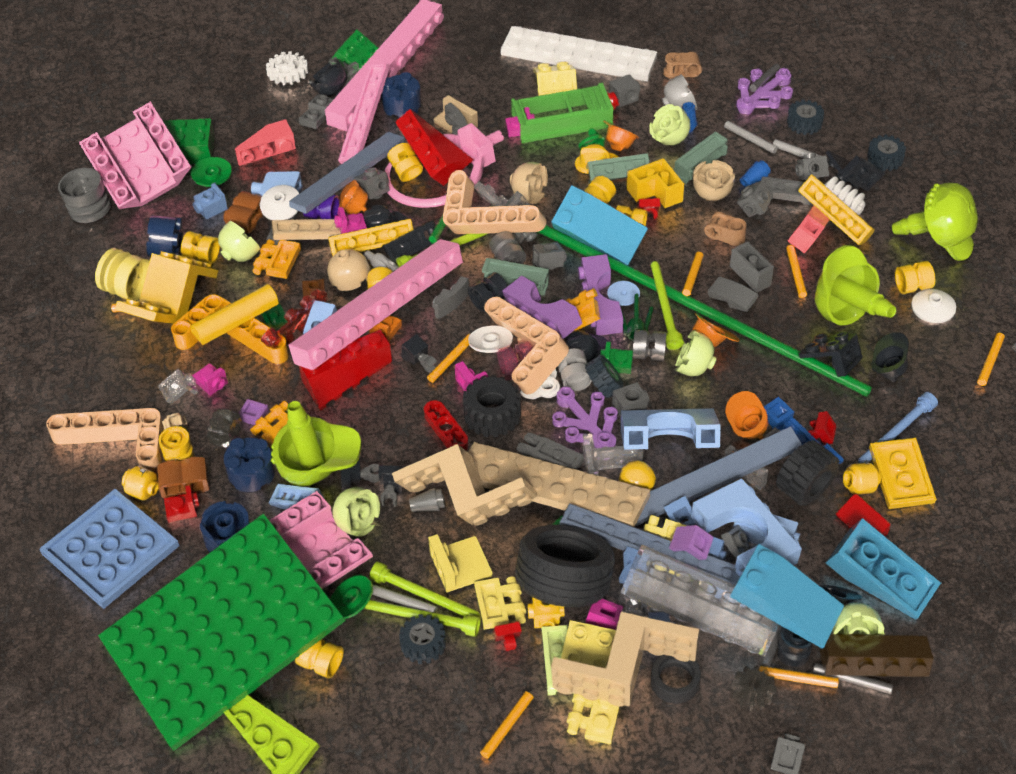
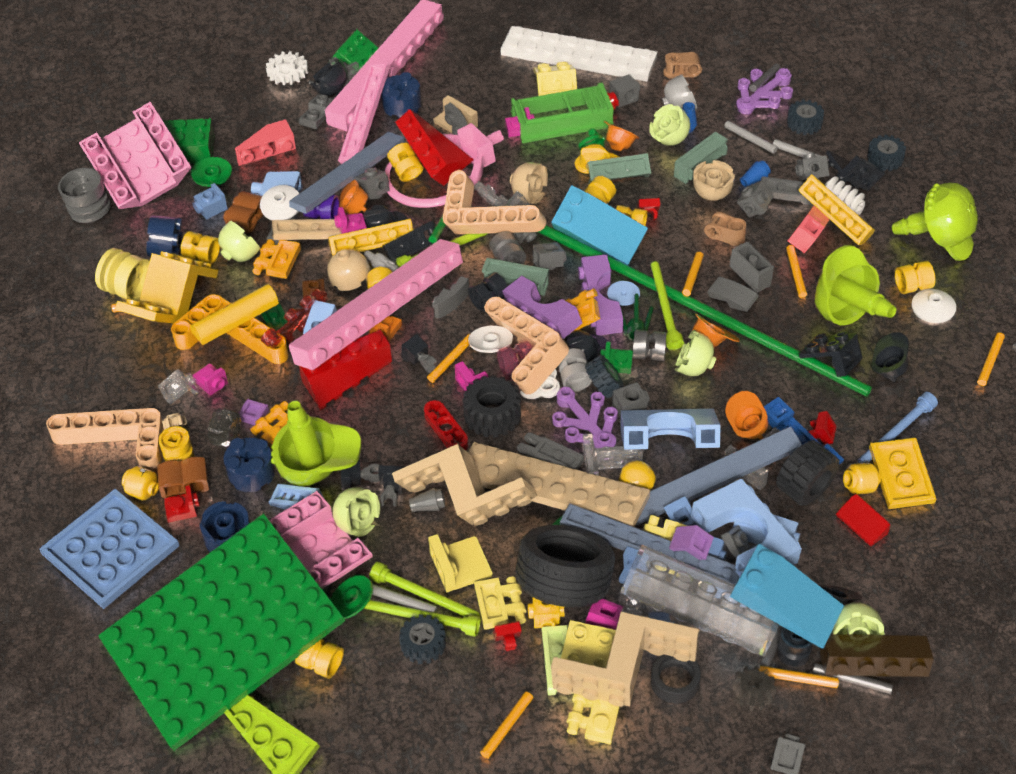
yellow brick [627,158,684,208] -> none
dark azure slope [825,518,941,620] -> none

